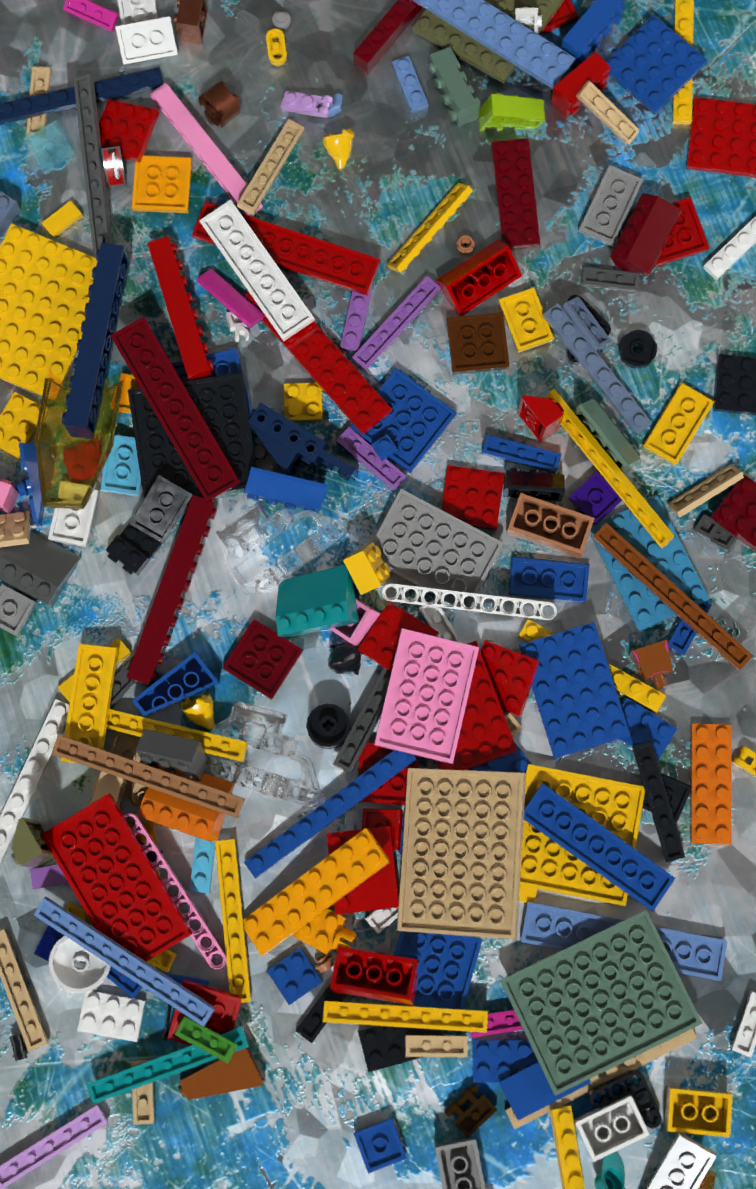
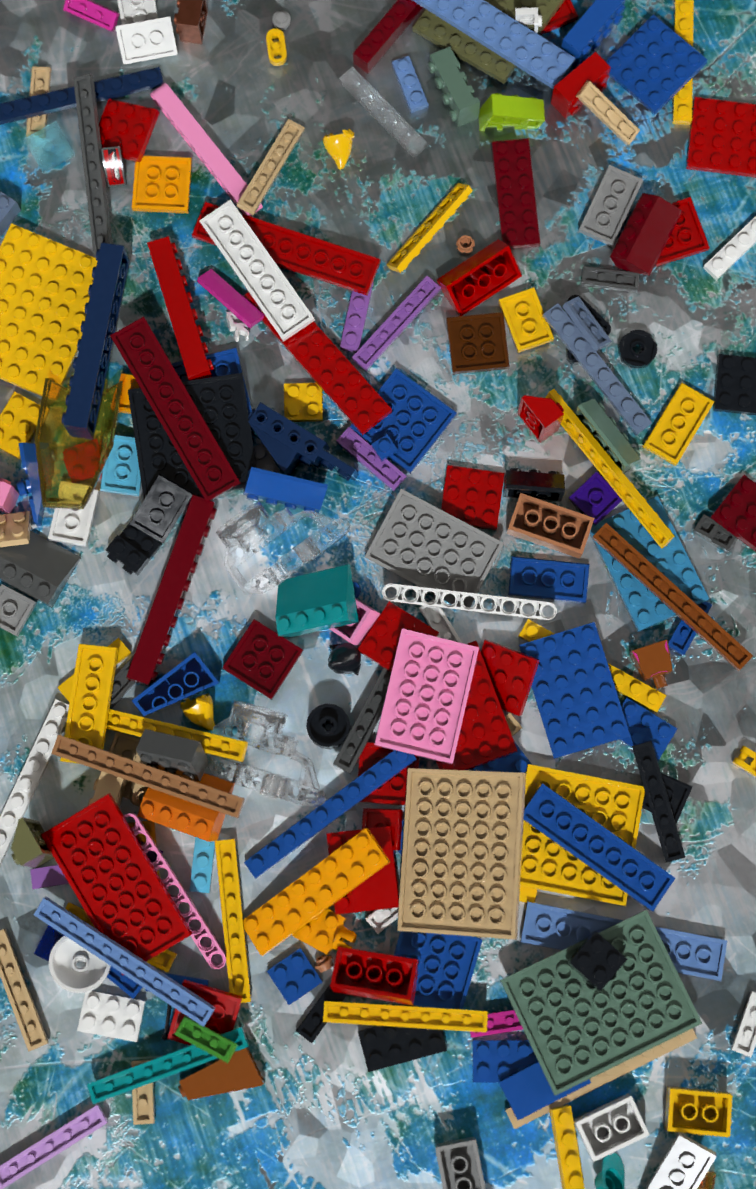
black pin [9,1033,28,1061] -> none
yellow tile [41,200,83,239] -> none
copper brick [198,81,241,127] -> none
lavender plate [280,91,333,118] -> none
medium blue arm [328,93,343,117] -> none
yellow brick [343,541,390,595] -> none
blue plate [353,1118,407,1174] -> none
tan plate [406,1035,468,1057] -> none
dark brown plate [444,1083,497,1139] -> none
blue plate [482,435,561,472] -> none
black beam [588,1070,662,1128] -> none
tan plate [668,464,744,518] -> none
orange plate [690,723,732,845] -> none
none -> clear plate [339,67,428,158]
none -> black brick [567,931,627,991]

